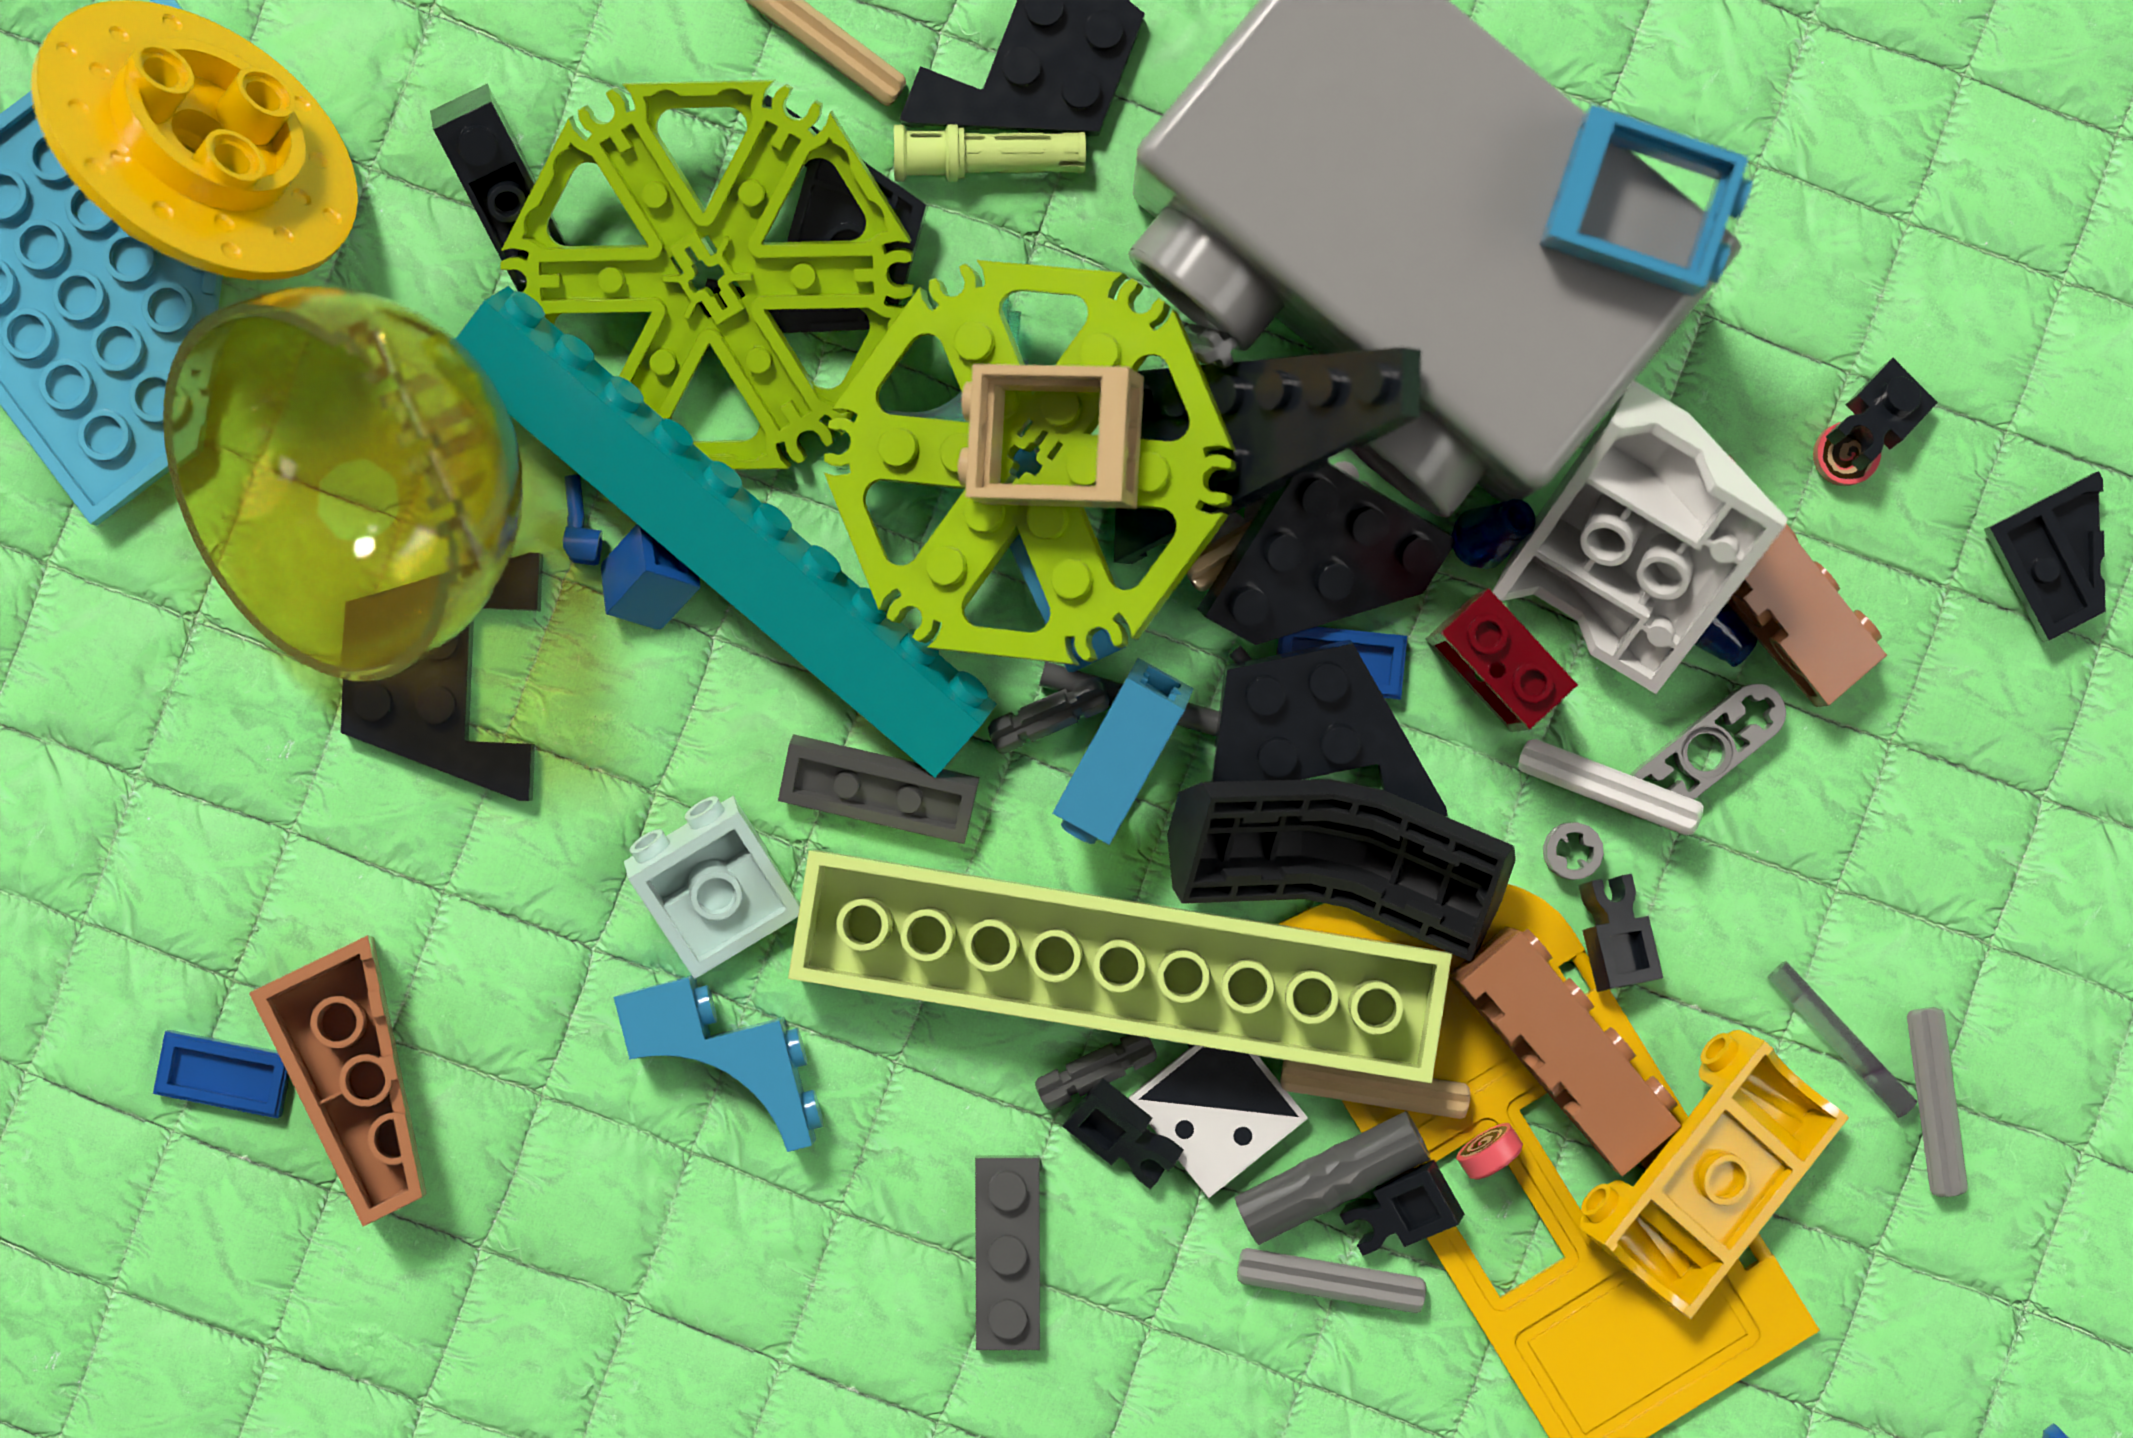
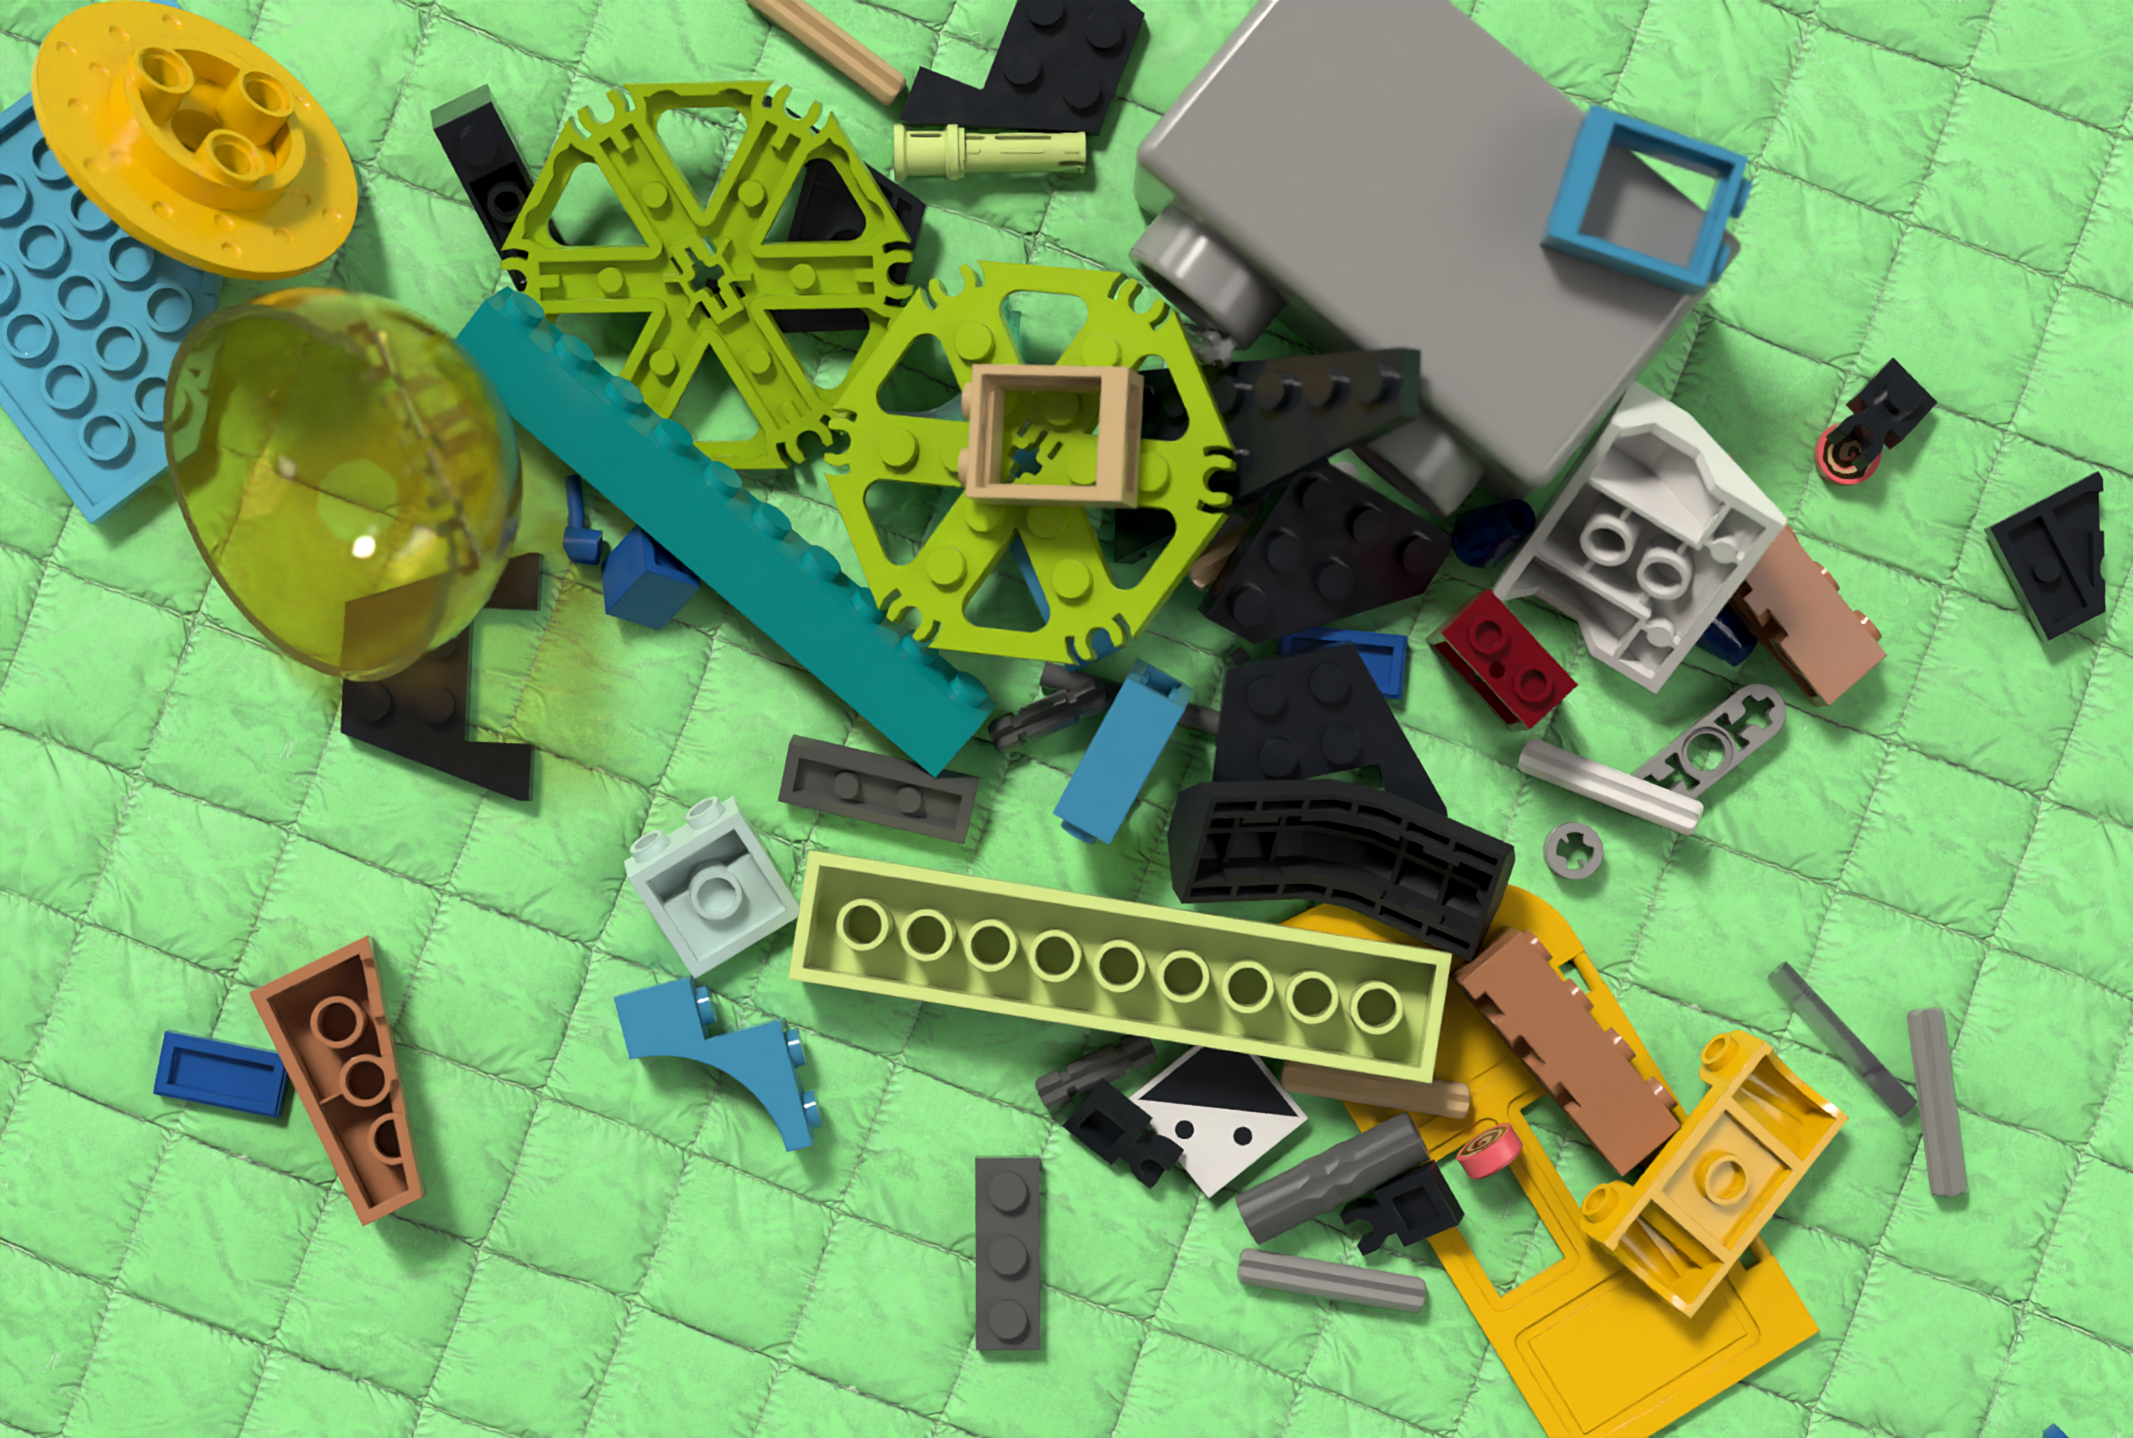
black plate [1578,873,1663,992] -> none

